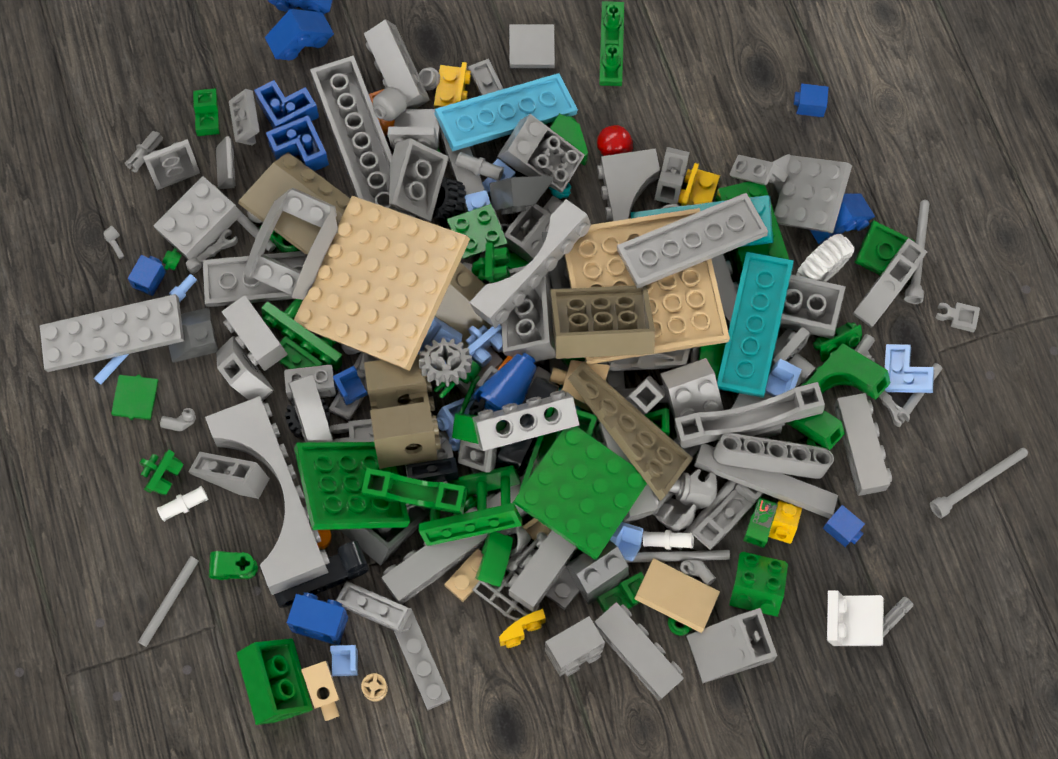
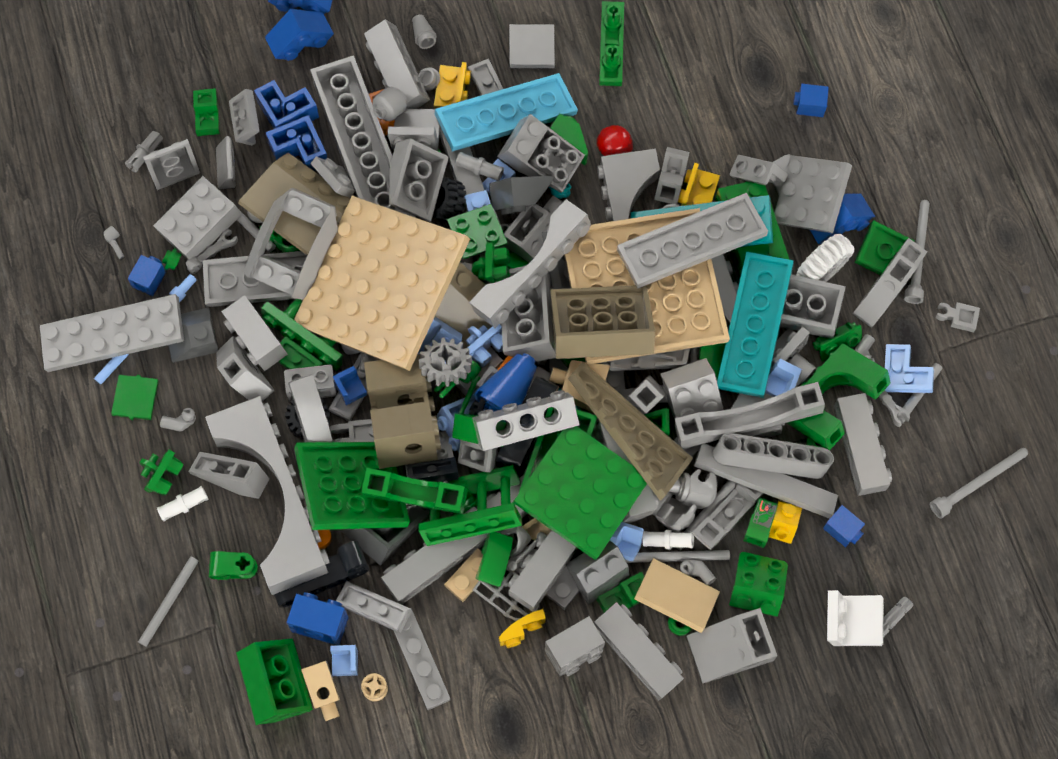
none -> light grey wing [311,156,355,198]
none -> light grey cone [412,15,437,49]

